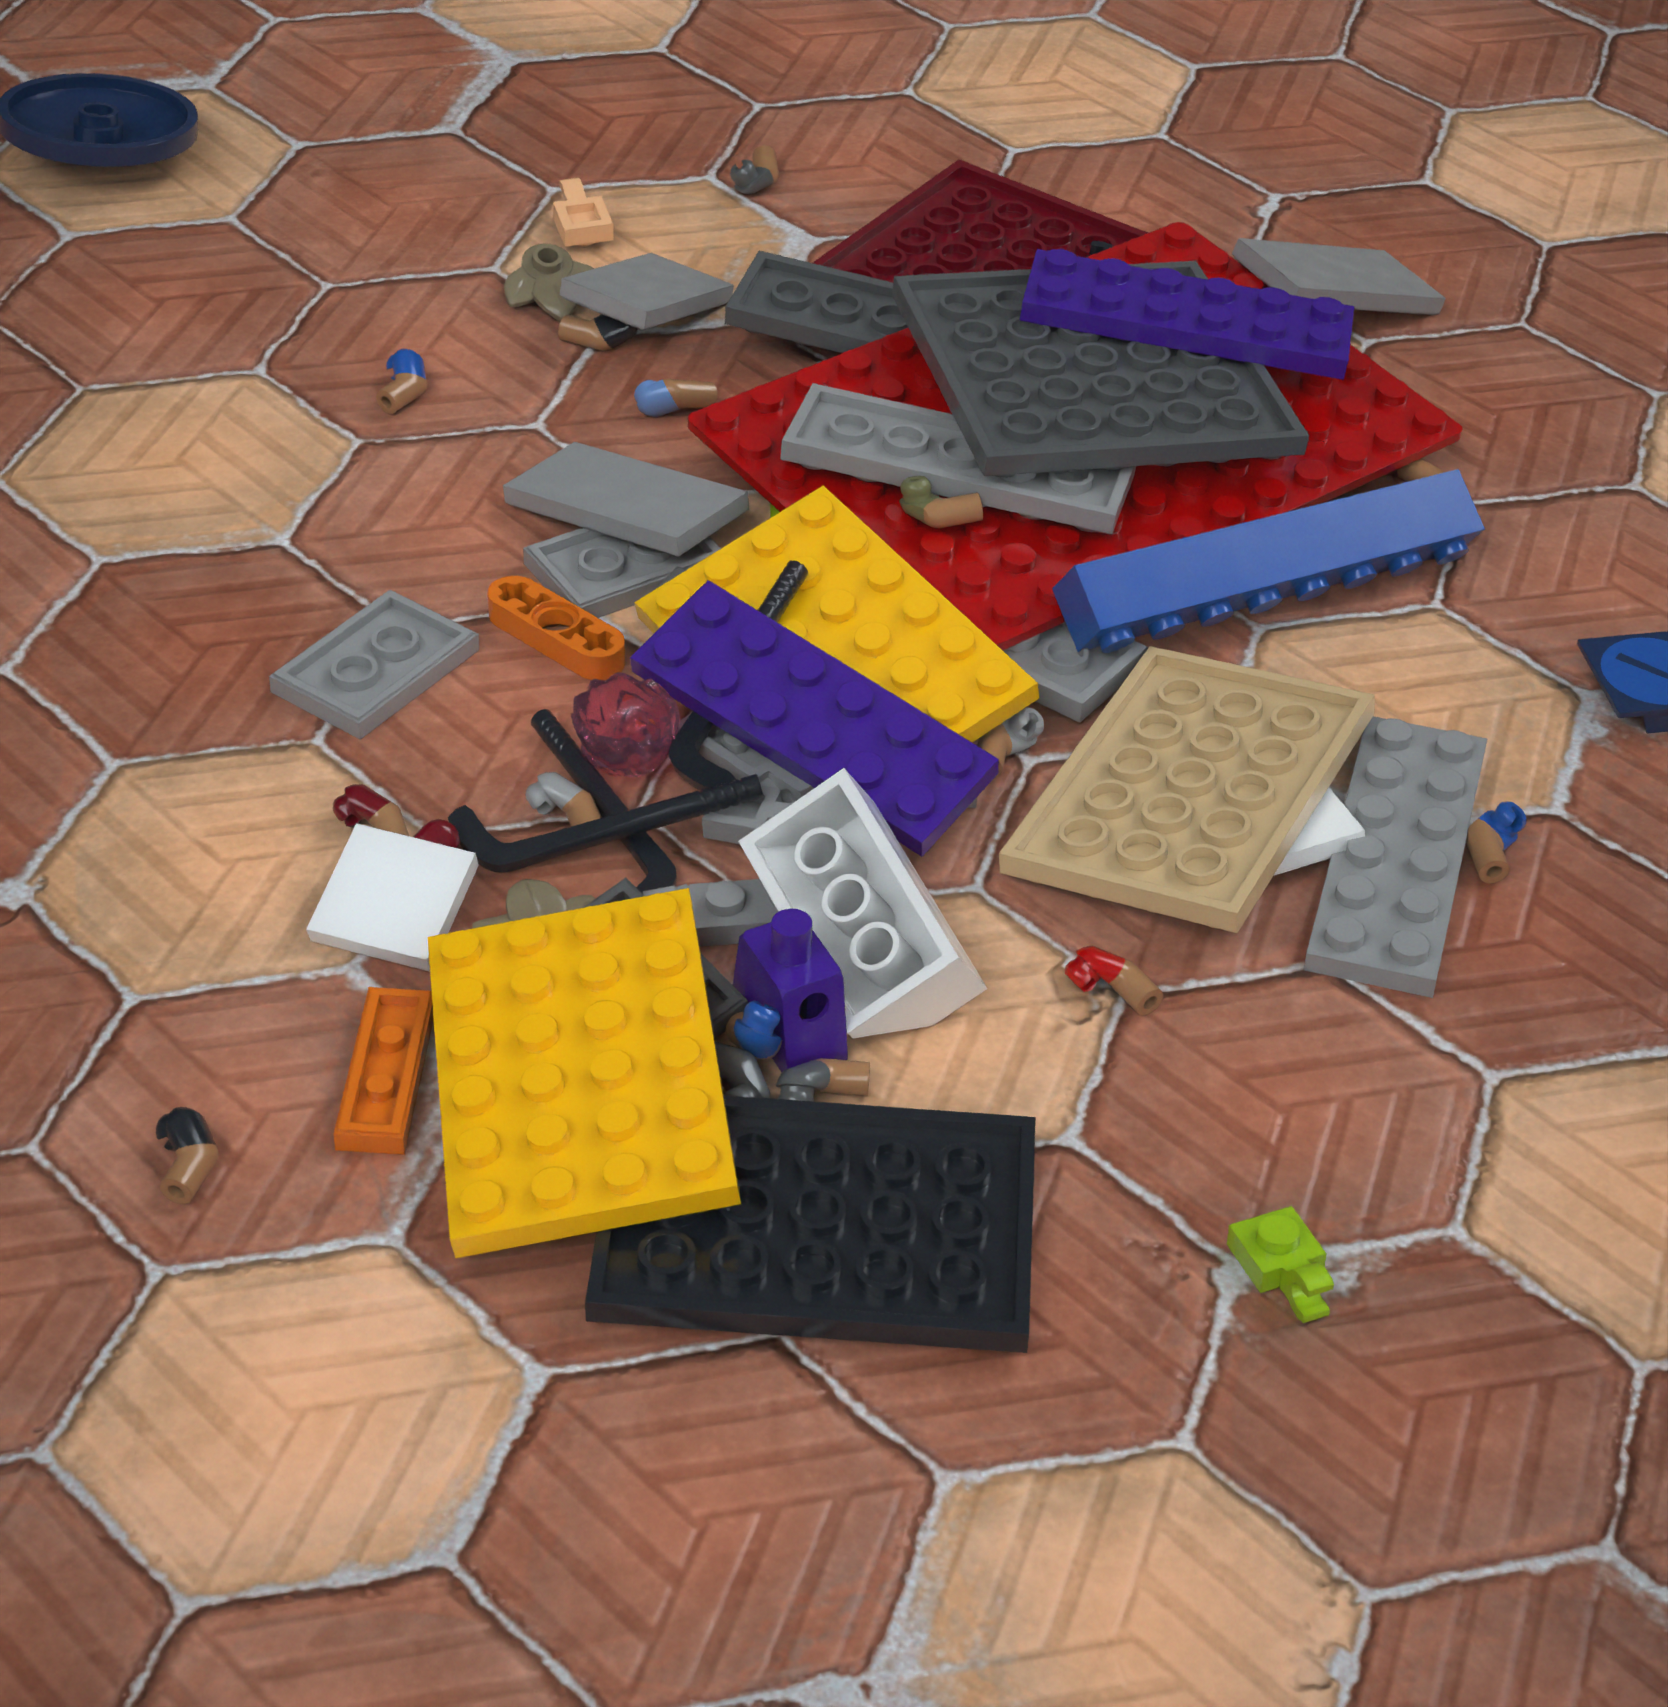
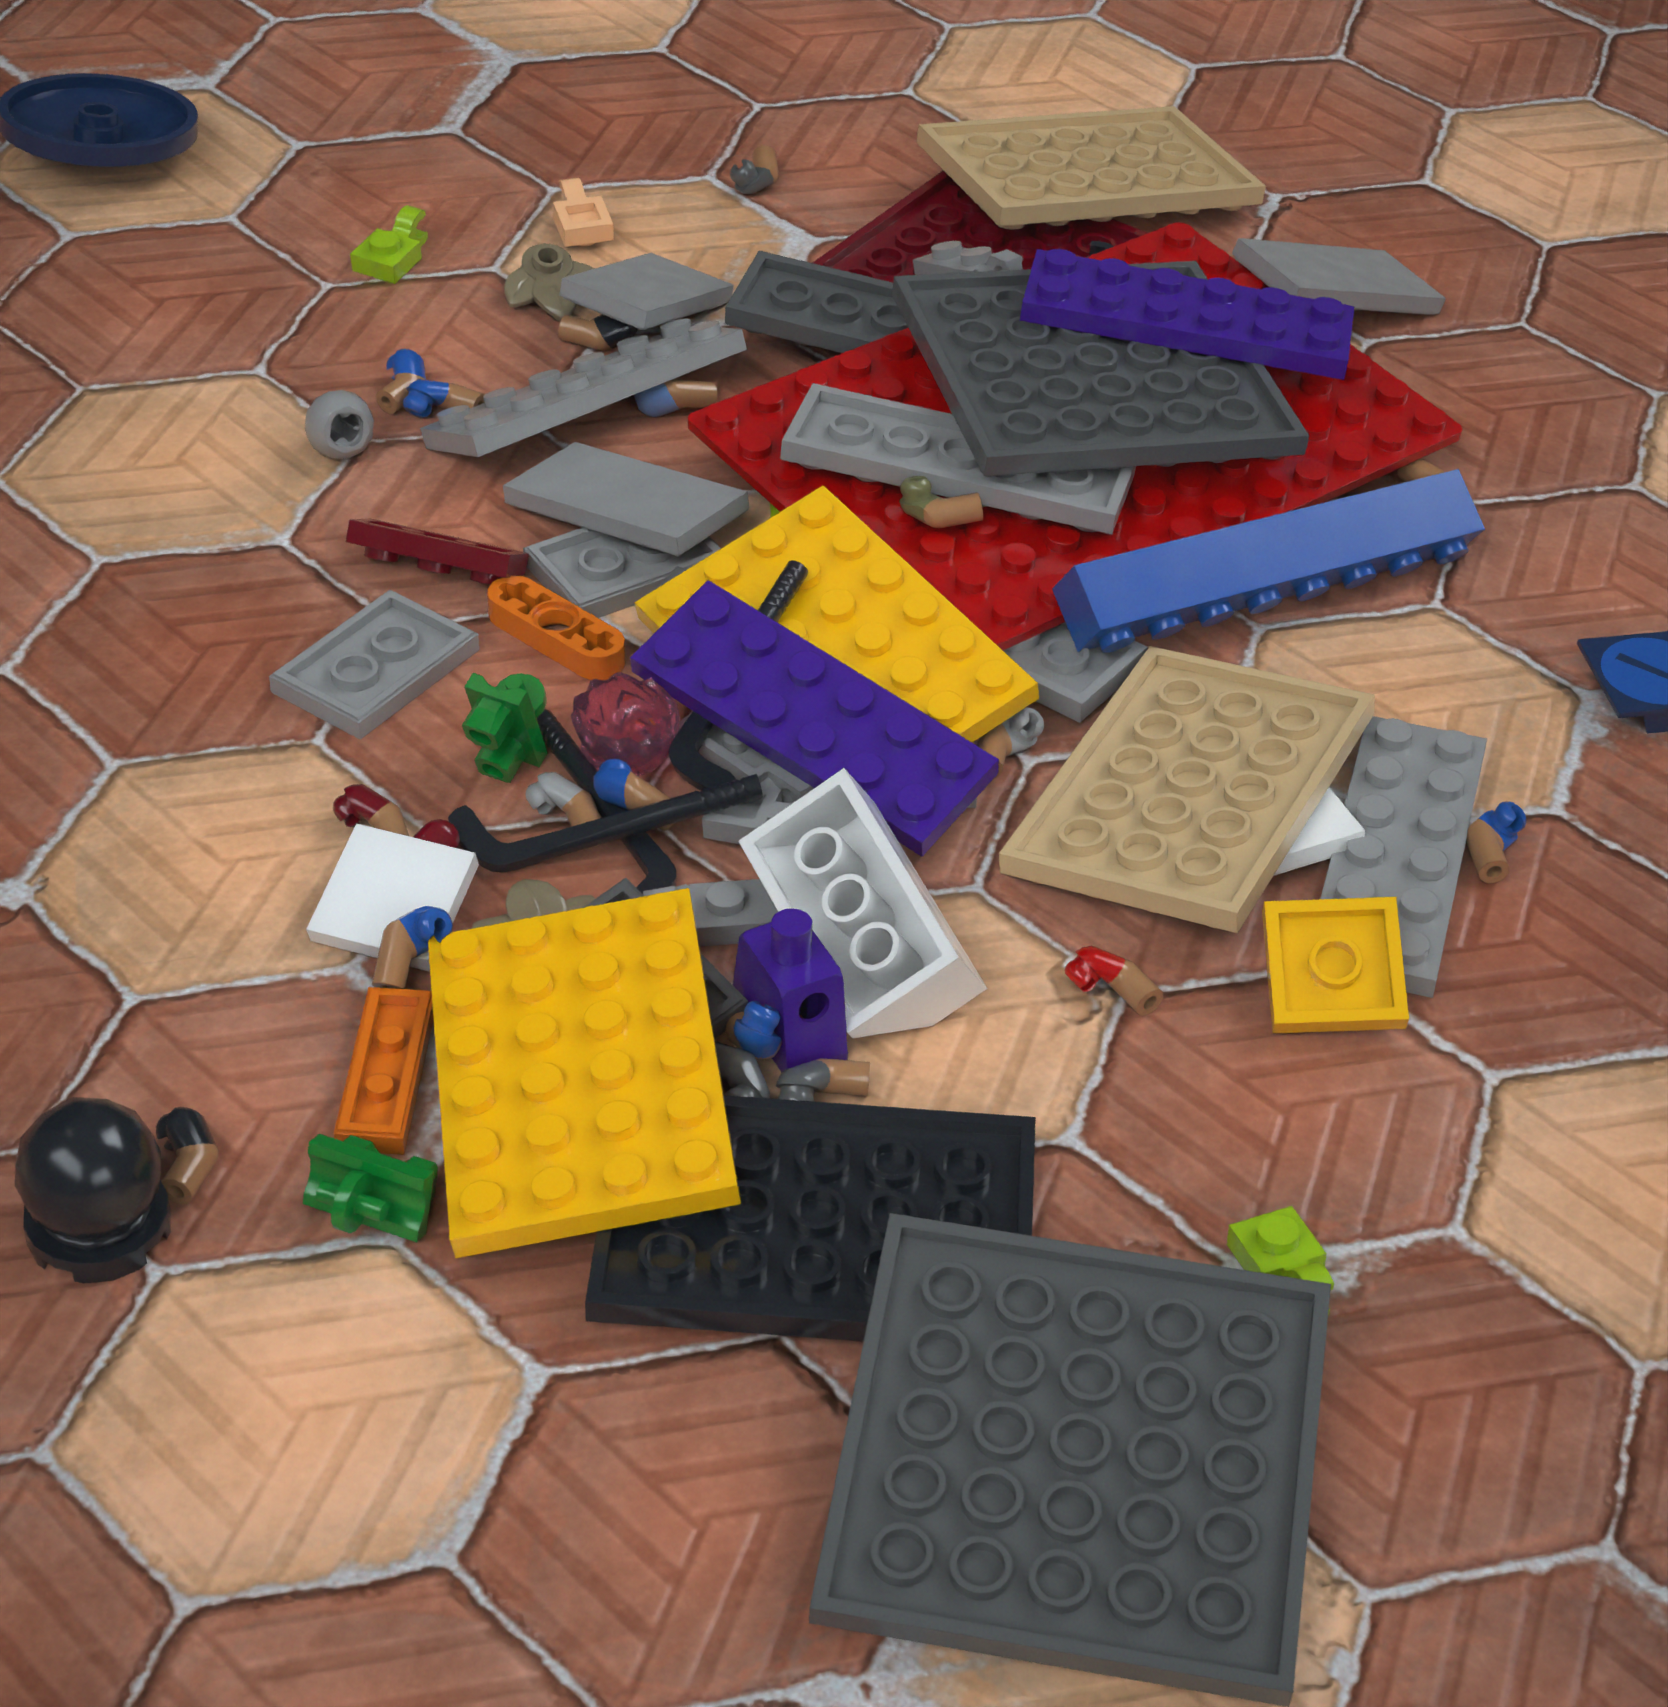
none -> black tile [14,1097,171,1283]
none -> green hips [302,1133,438,1242]
none -> light grey piece [305,390,374,459]
none -> dark red plate [346,518,529,585]
none -> lime plate [350,205,428,284]
none -> arm [372,906,453,989]
none -> blue arm [403,379,485,418]
none -> light grey plate [420,319,747,457]
none -> green hips [462,673,548,783]
none -> arm [593,758,673,831]
none -> dark grey plate [809,1213,1331,1707]
none -> light grey hinge [913,241,1023,275]
none -> tan plate [916,106,1266,229]
none -> yellow plate [1262,897,1409,1034]

